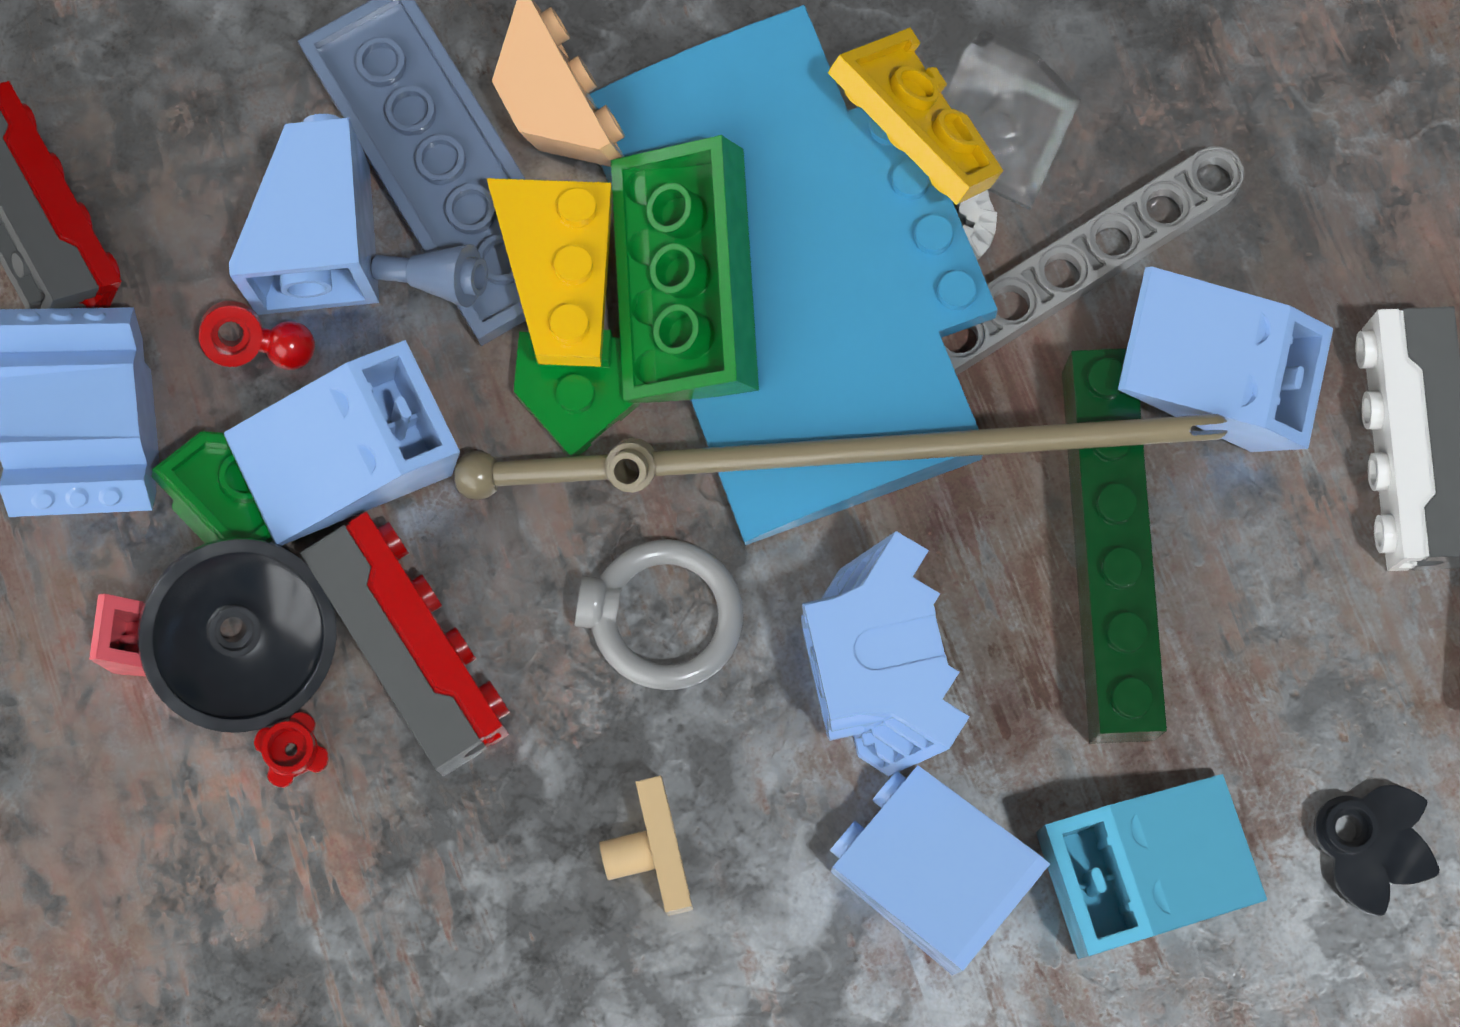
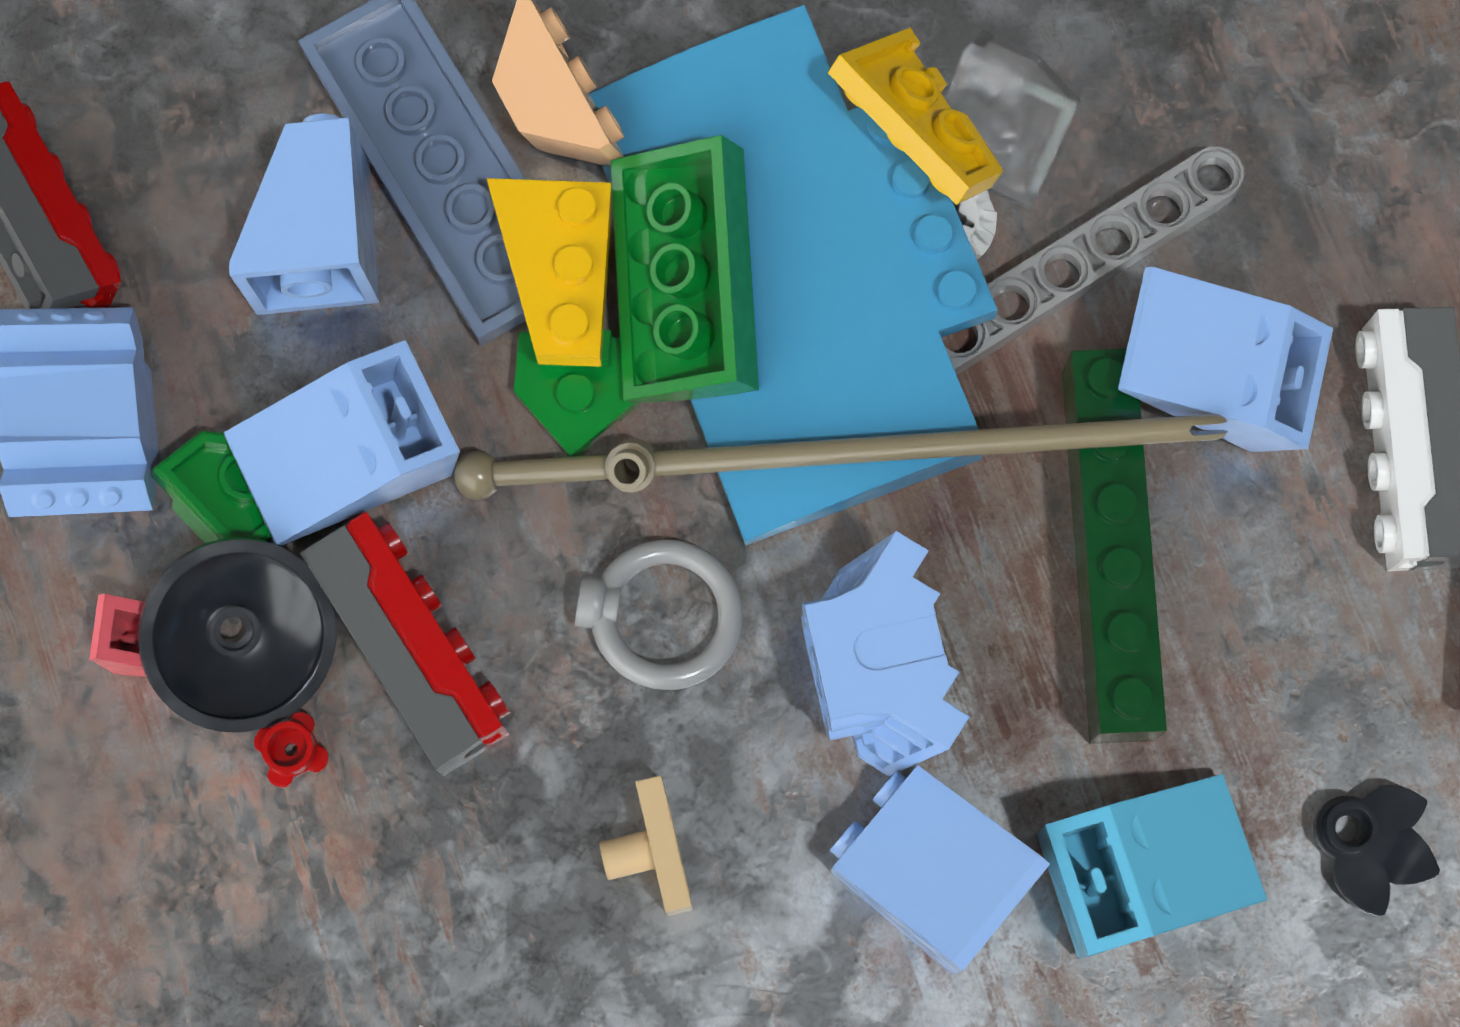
red plate [199,301,315,370] -> none
sand blue cone [371,244,488,307] -> none

